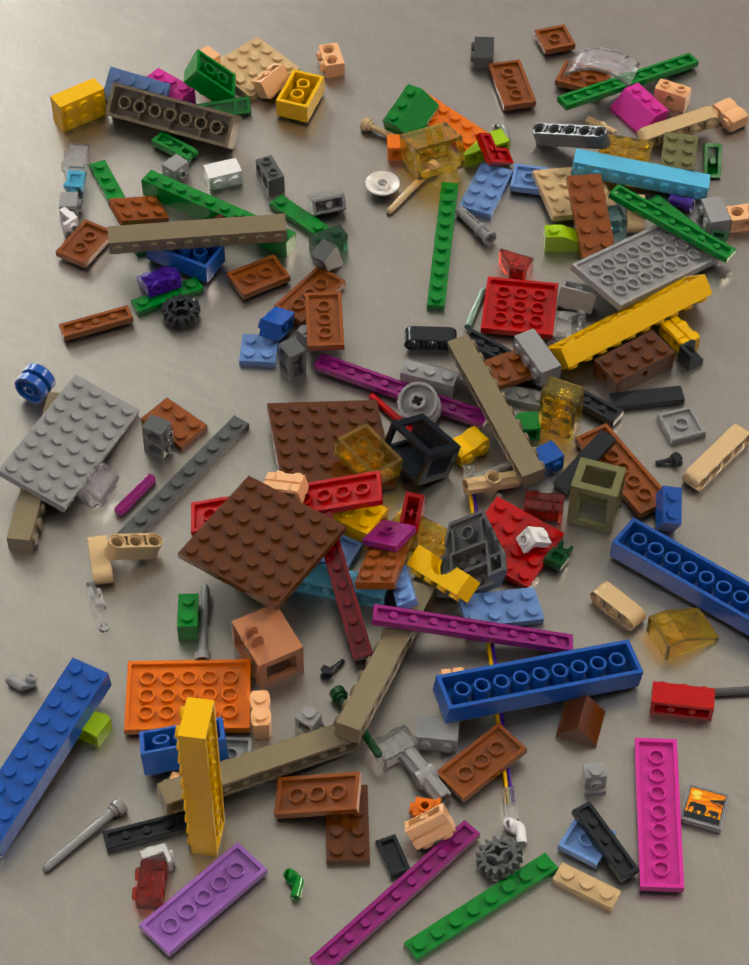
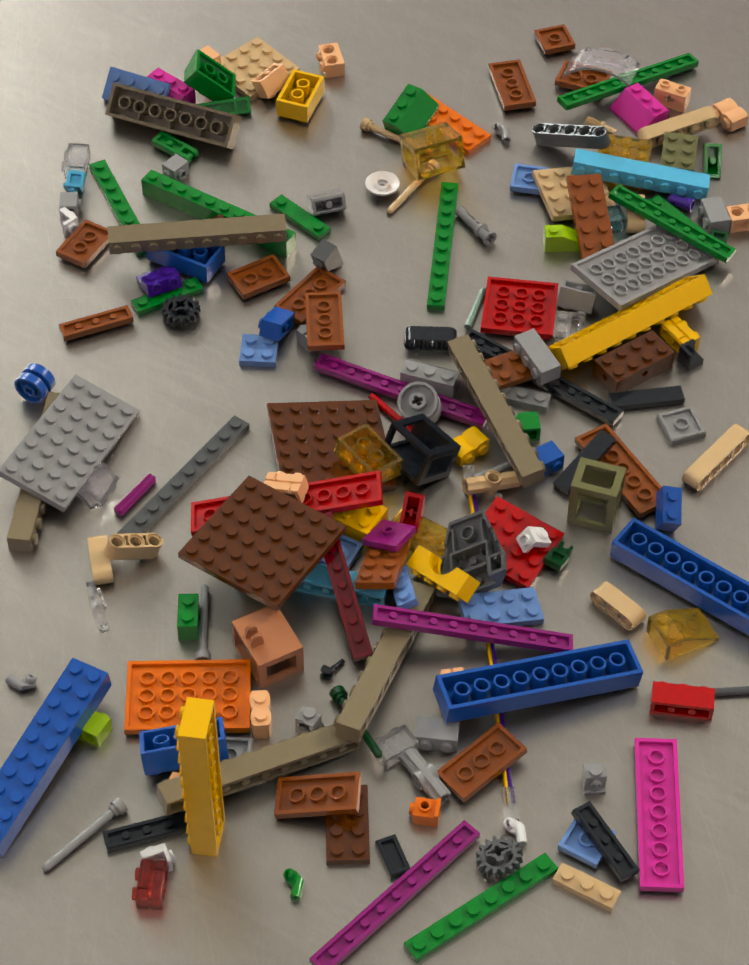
yellow brick [50,78,106,133] -> none
dark orange plate [108,196,169,225] -> none
medium lavender plate [139,842,267,957] -> none
dark orange plate [141,398,208,451] -> none
dark grey brick [142,414,174,459] -> none
white brick [203,158,243,191] -> none
dark grey brick [256,155,285,196] -> none
dark grey brick [279,337,307,382] -> none
clear green brick [309,224,348,253] -> none
orange brick [387,134,405,161] -> none
light nougat brick [405,803,456,850] -> none
medium blue plate [458,162,513,220] -> none
lime slope [463,128,510,168] -> none
dark grey brick [470,36,494,69] -> none
red plate [475,133,514,166] -> none
clear red slope [499,249,534,280] -> none
clear red brick [524,490,565,523] -> none
clear yellow brick [539,376,585,440] -> none
reddish brown slope [556,695,606,747] -> none
black hand [655,452,683,467] -> none
tile [681,783,730,833] -> none

